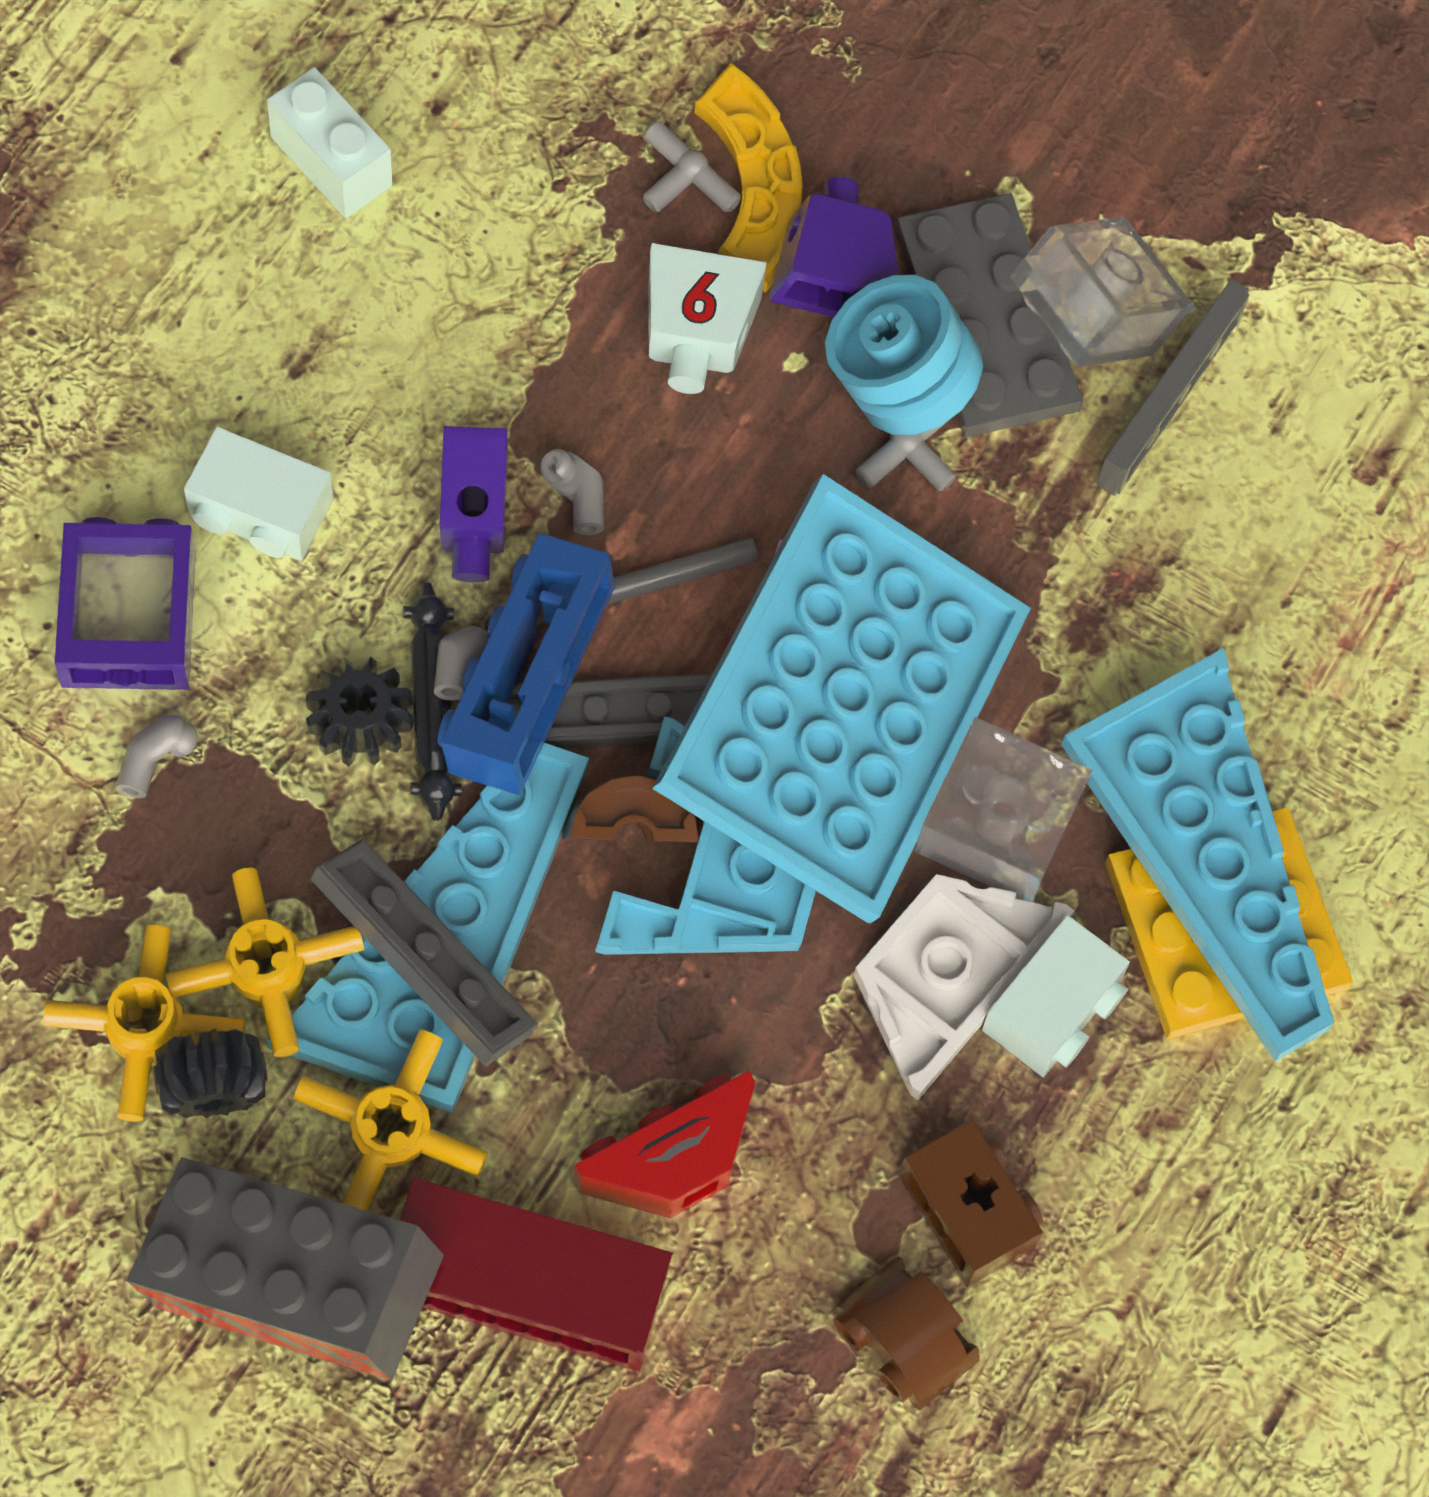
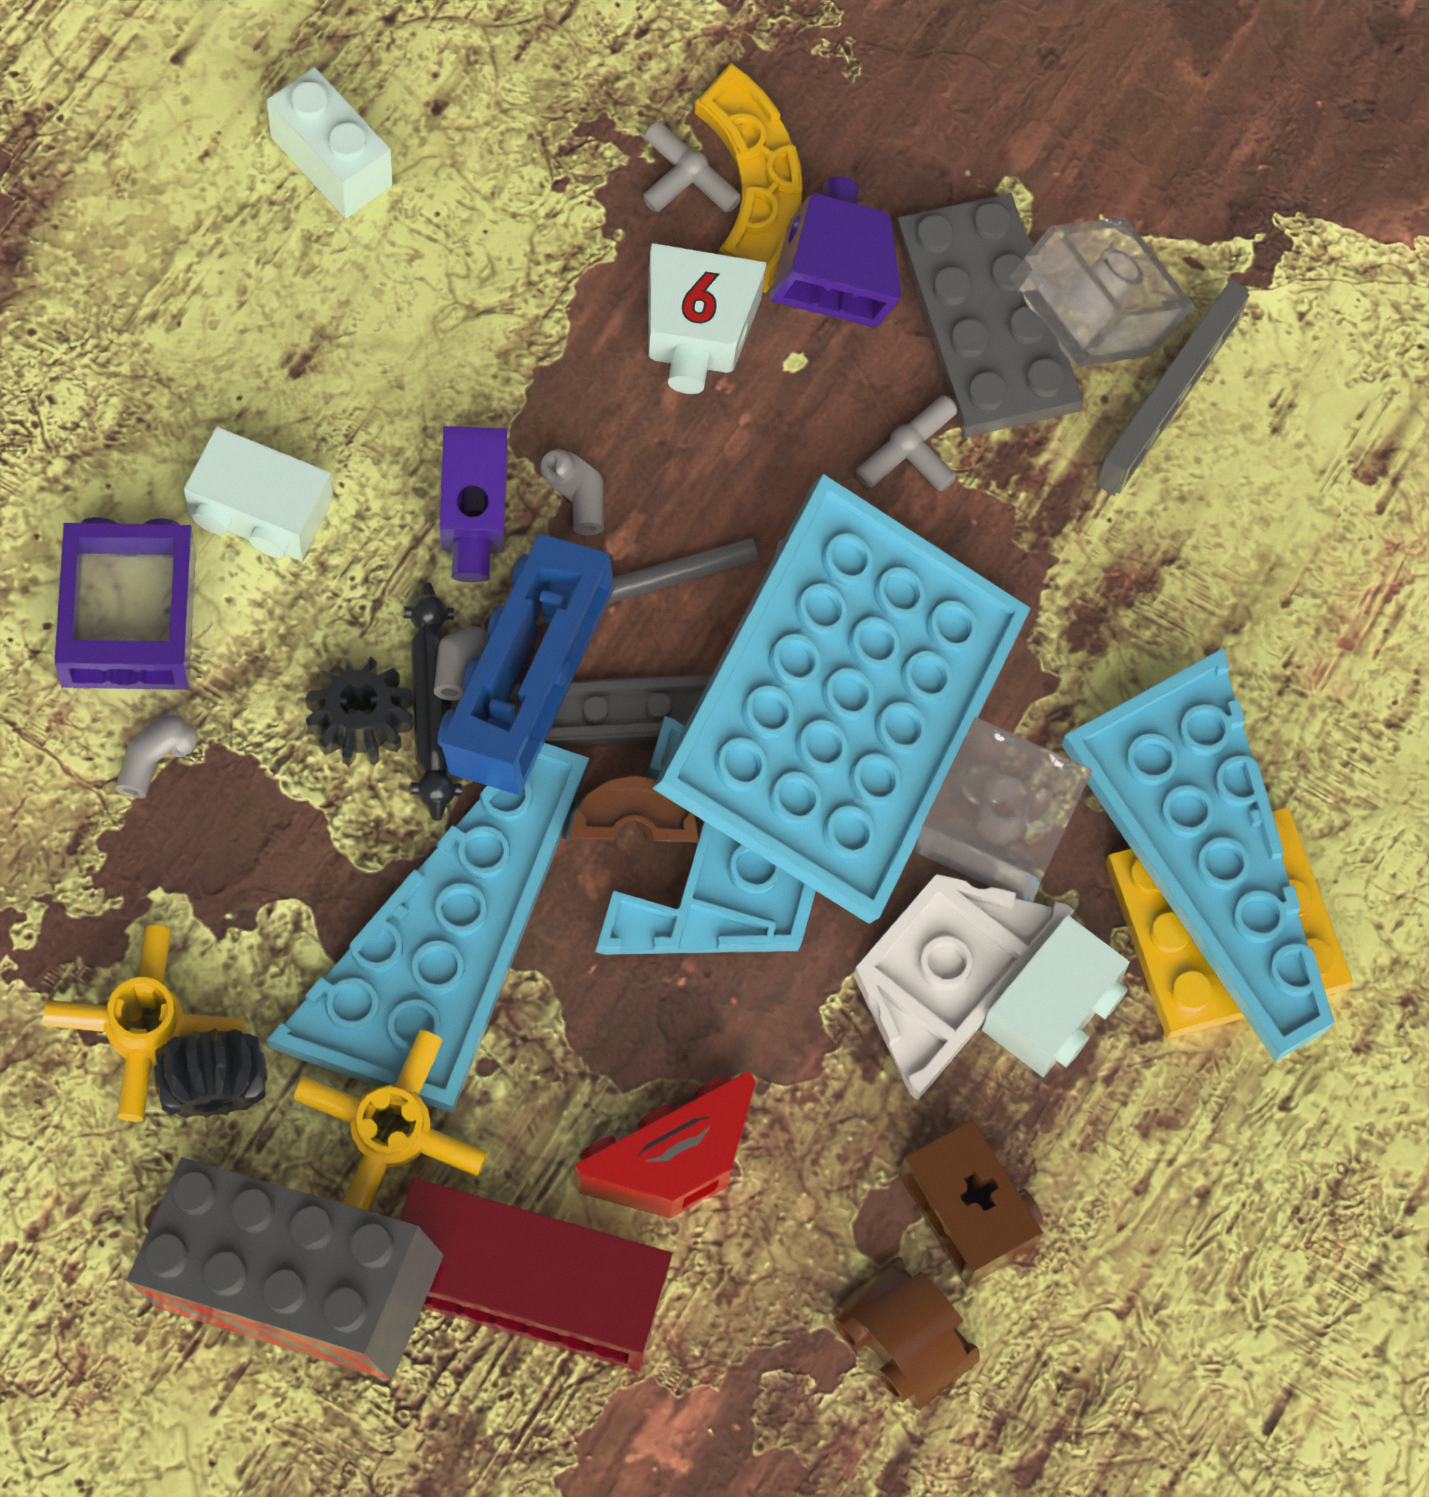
yellow bar [165,868,365,1057] -> none
dark grey tile [311,839,537,1067] -> none
medium azure wheel [825,275,983,435] -> none

